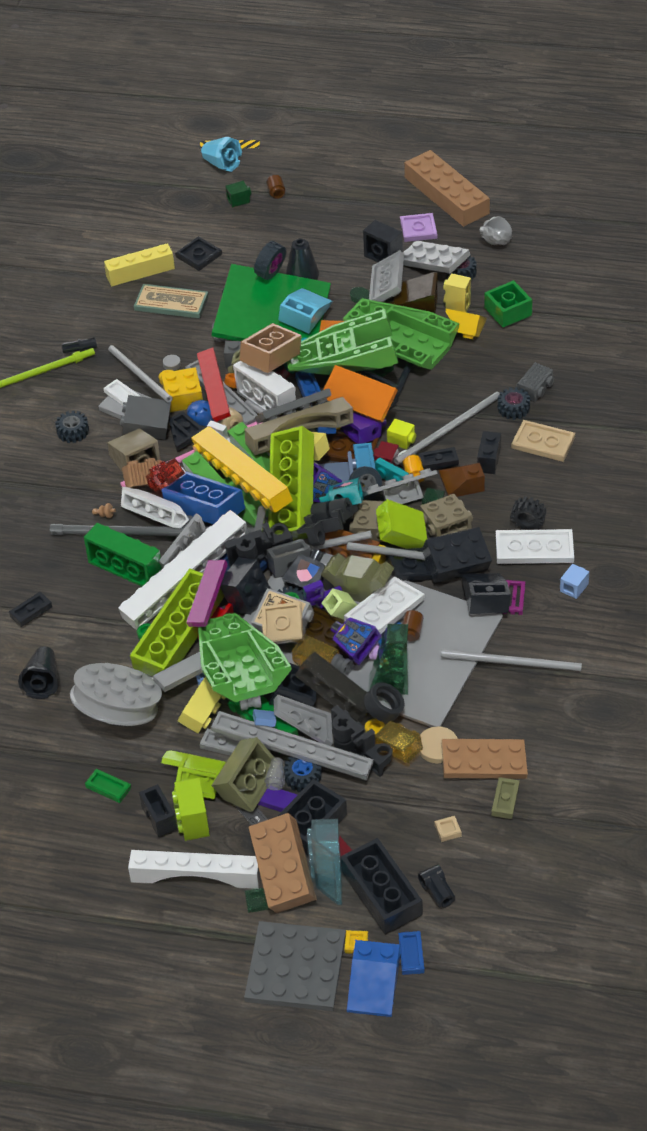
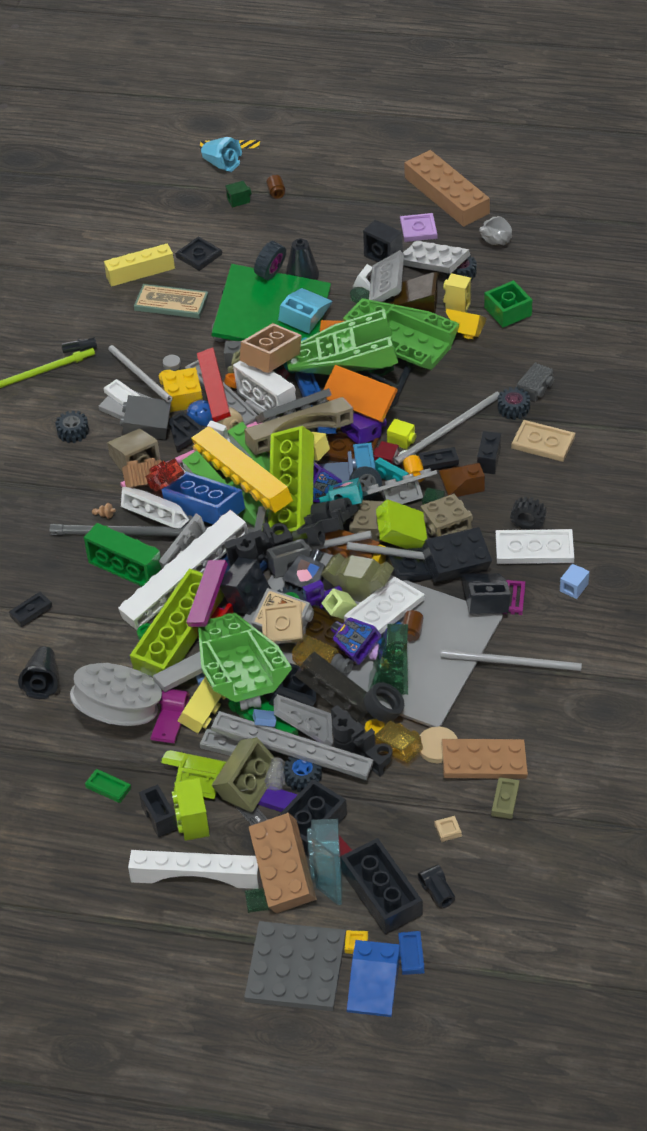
none -> magenta door [151,689,190,743]
none -> white tile [353,264,373,293]

